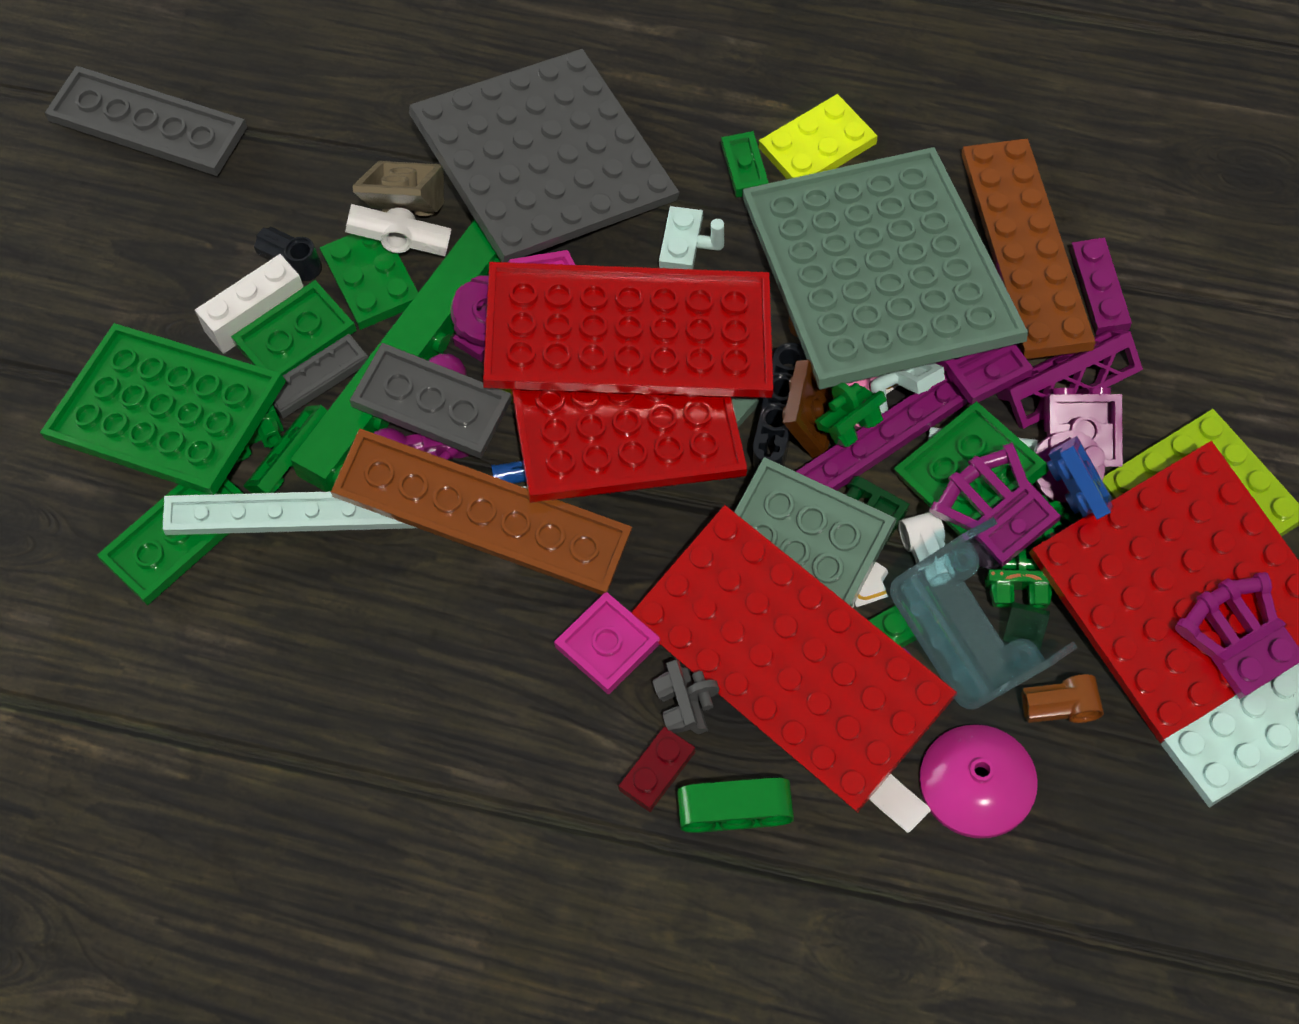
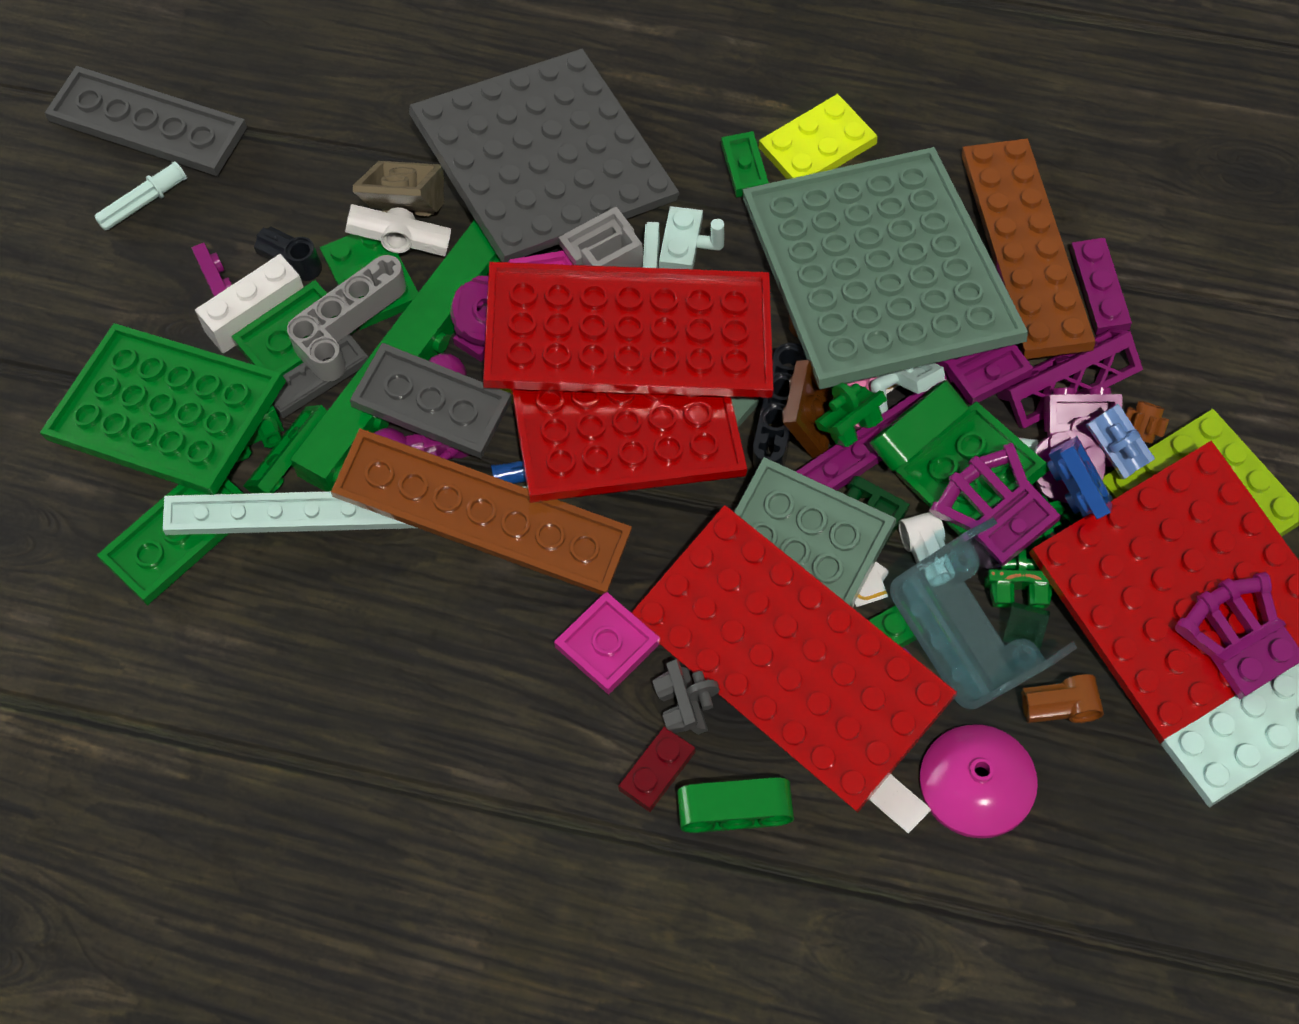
none -> light aqua axle [95,161,187,230]
none -> magenta plate [191,242,232,297]
none -> light grey beam [287,255,406,382]
none -> light grey plate [558,206,643,267]
none -> light aqua tile [643,222,660,268]
none -> green beam [869,379,969,471]
none -> medium blue hips [1086,404,1155,479]
none -> dark orange gear [1125,401,1169,443]

